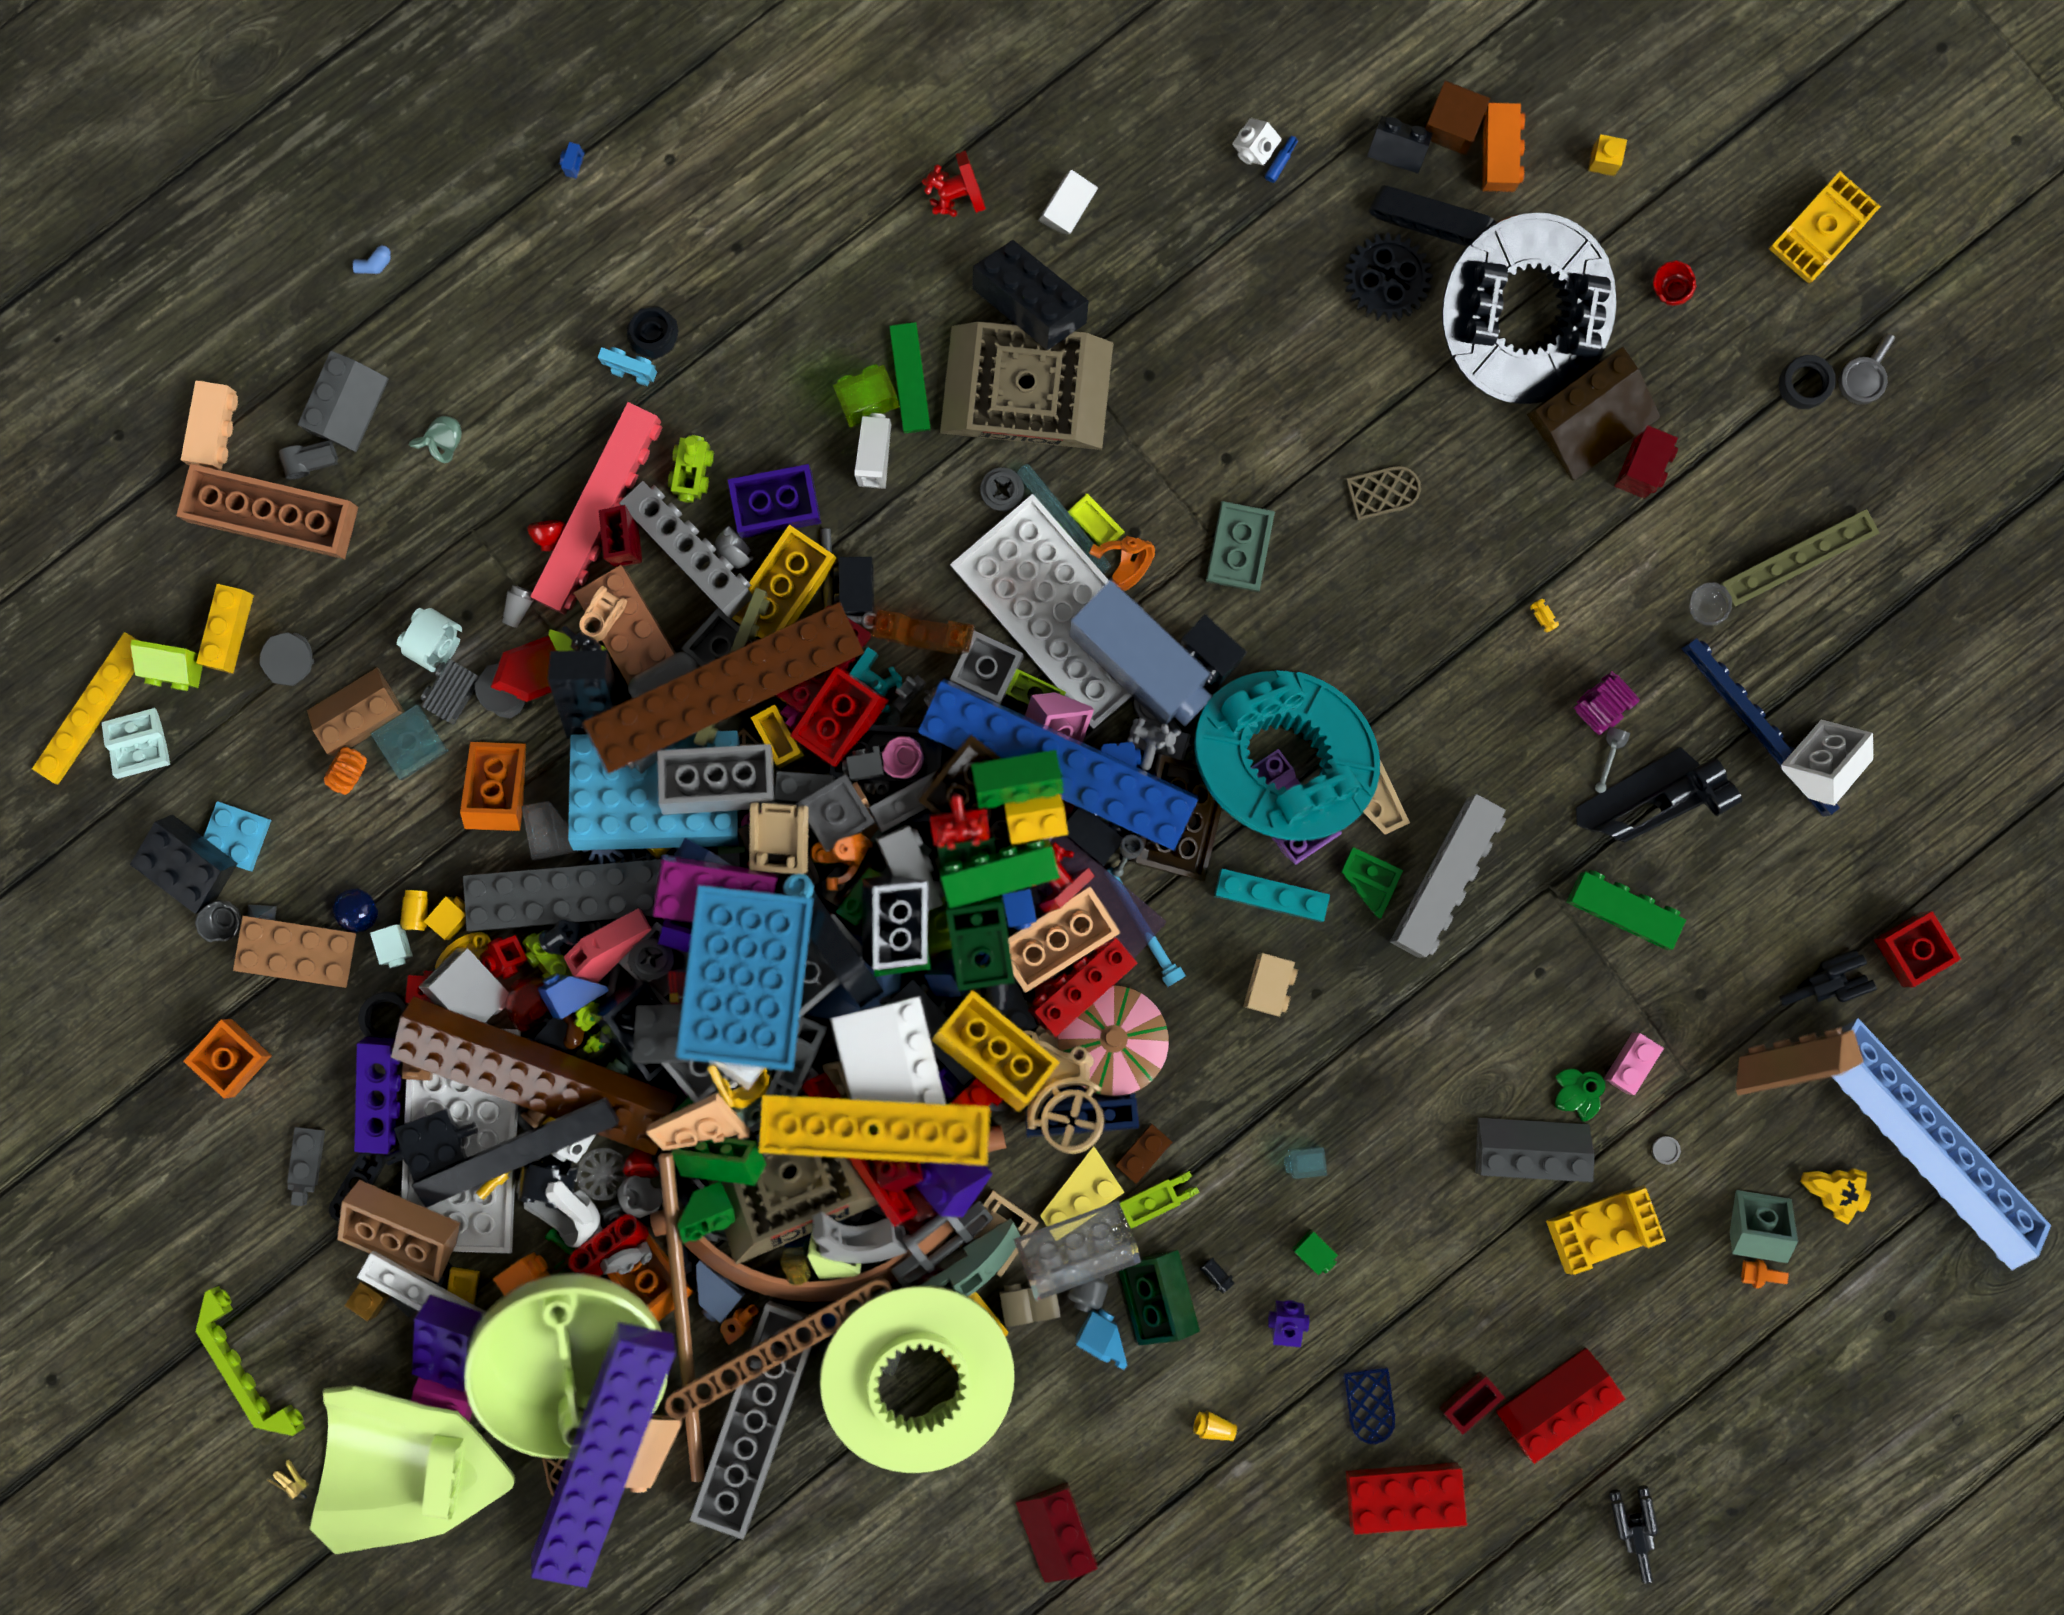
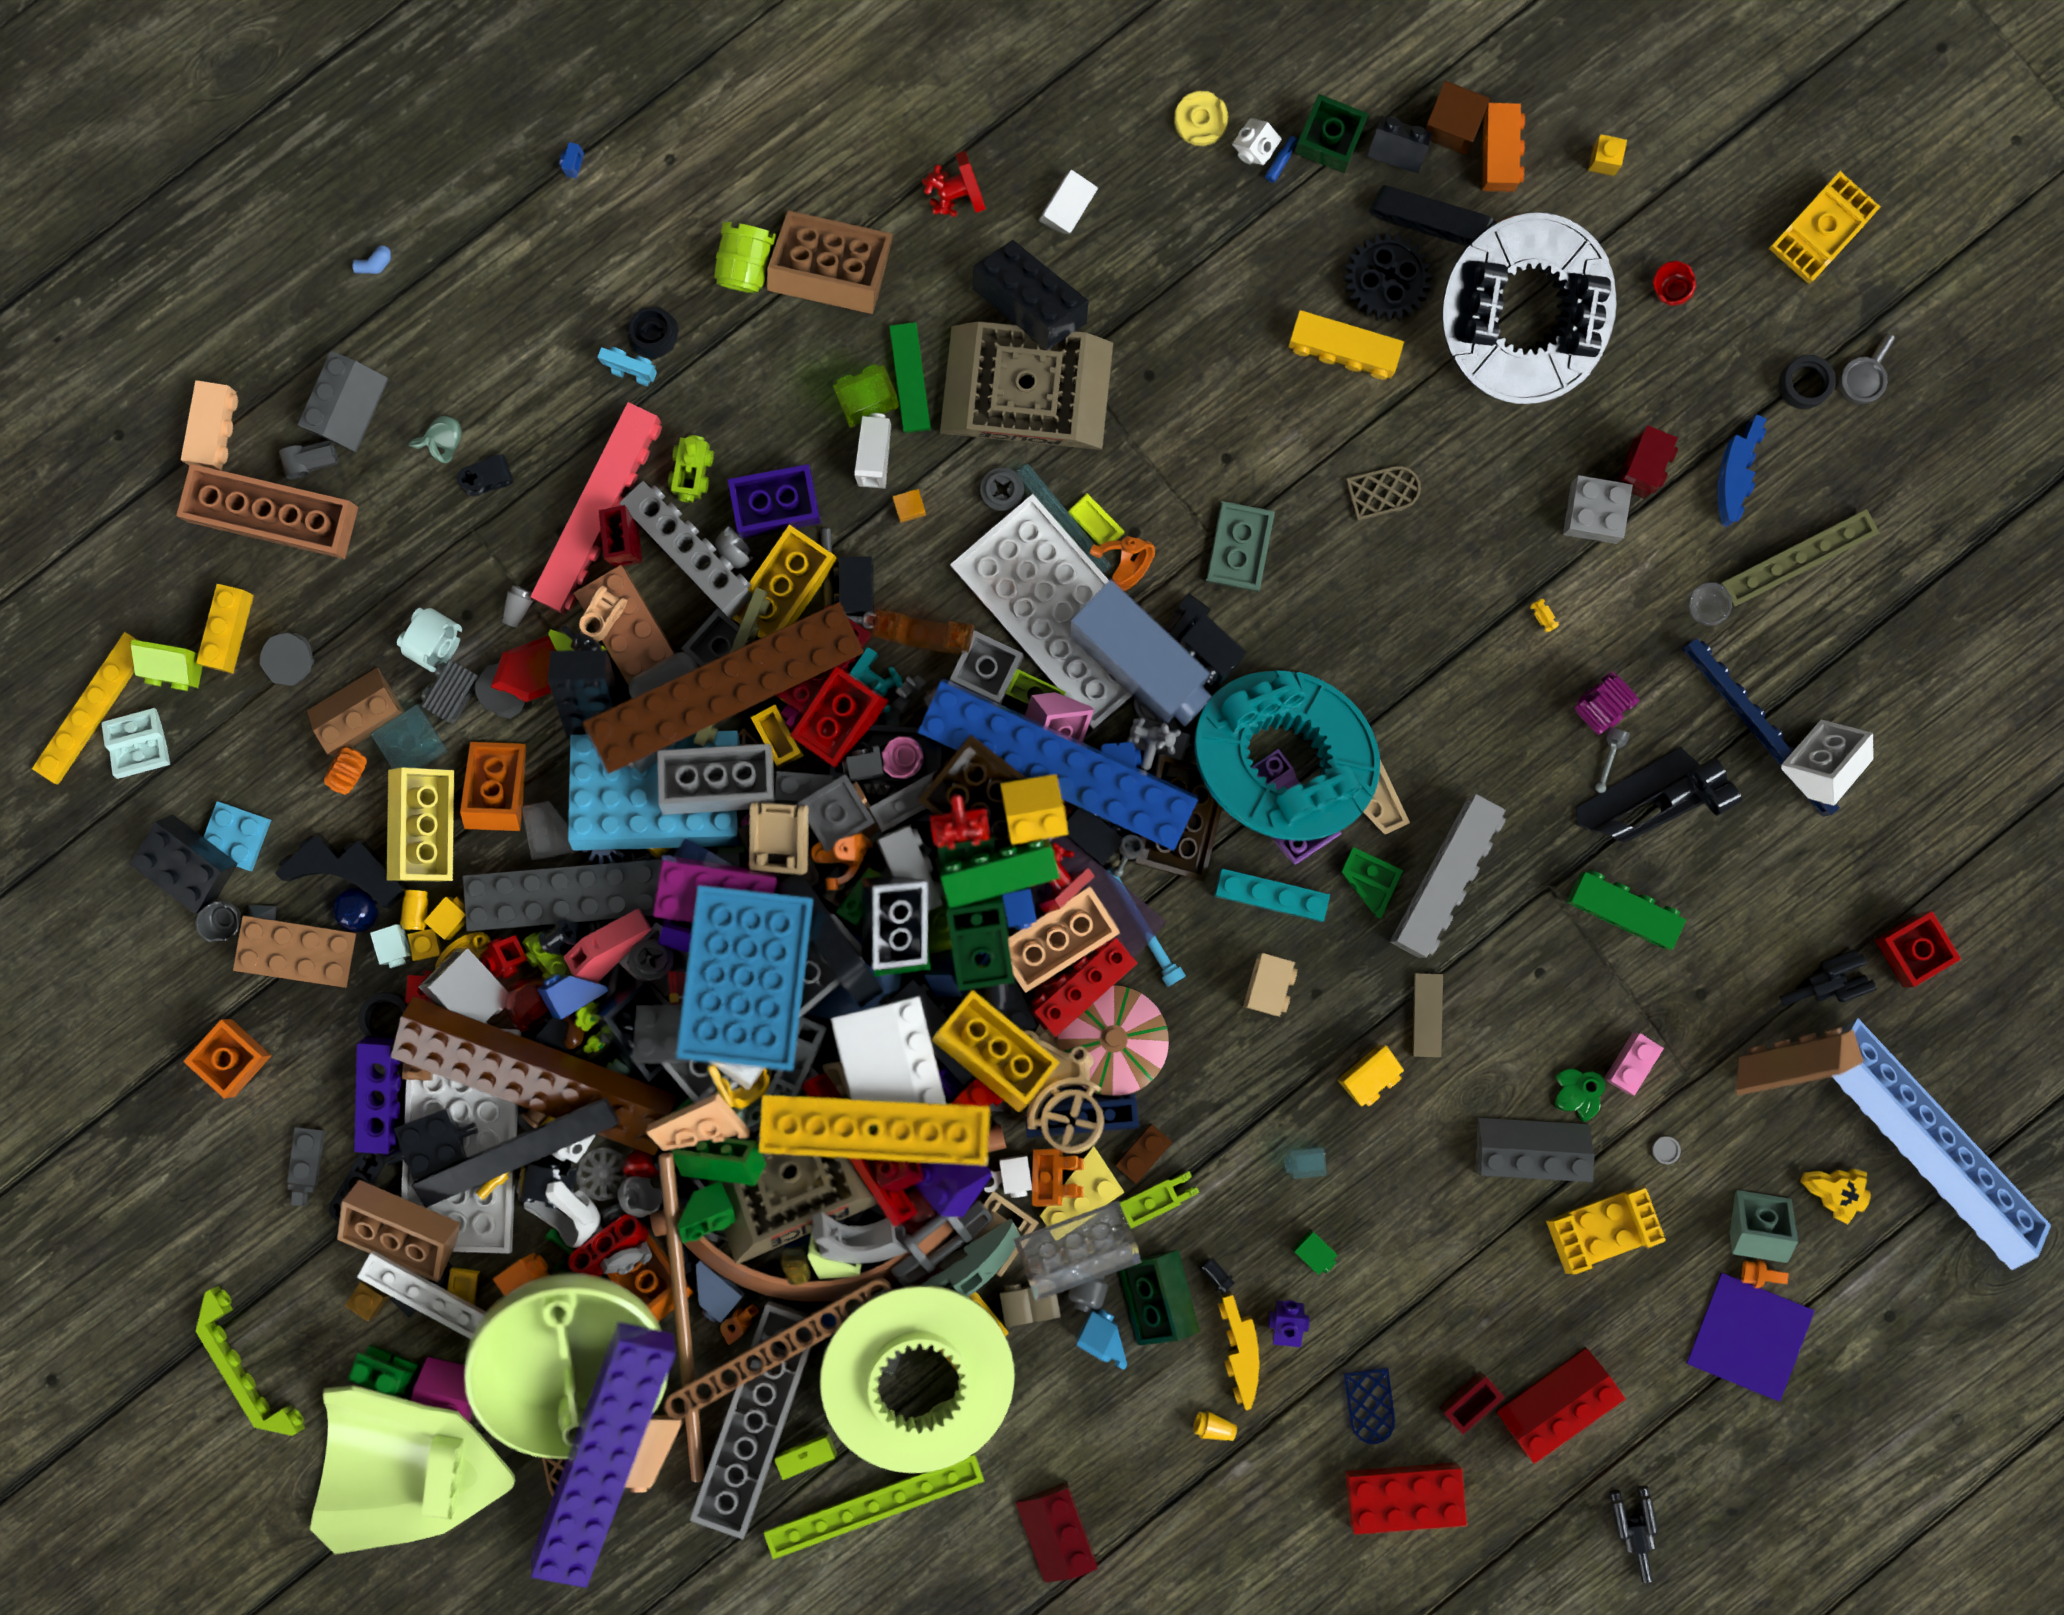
pearl gold piece [266,1459,309,1500] -> none
dark purple brick [412,1295,483,1392] -> none
red brick [527,520,565,551] -> none
medium azure tile [784,874,814,898] -> none
green brick [972,750,1063,808] -> none
dark brown slope [1526,347,1661,481] -> none
none -> black arch [275,835,409,908]
none -> green hips [347,1345,421,1397]
none -> light yellow brick [387,768,454,882]
none -> yellow plate [408,929,442,961]
none -> black piece [457,454,514,497]
none -> lime piece [714,222,776,293]
none -> lime plate [764,1453,984,1560]
none -> medium nougat slope [767,211,893,314]
none -> lime piece [774,1432,837,1480]
none -> light orange slope [893,489,926,523]
none -> white brick [984,1155,1032,1198]
none -> orange plate [1032,1149,1084,1207]
none -> black piece [1163,593,1211,644]
none -> light yellow tile [1174,91,1228,146]
none -> yellow slope [1218,1292,1259,1410]
none -> yellow brick [1288,310,1404,380]
none -> dark green brick [1295,93,1369,174]
none -> yellow slope [1337,1044,1404,1107]
none -> dark tan tile [1412,973,1443,1057]
none -> light grey brick [1563,475,1633,544]
none -> dark purple piece [1686,1273,1815,1402]
none -> blue slope [1717,415,1767,527]

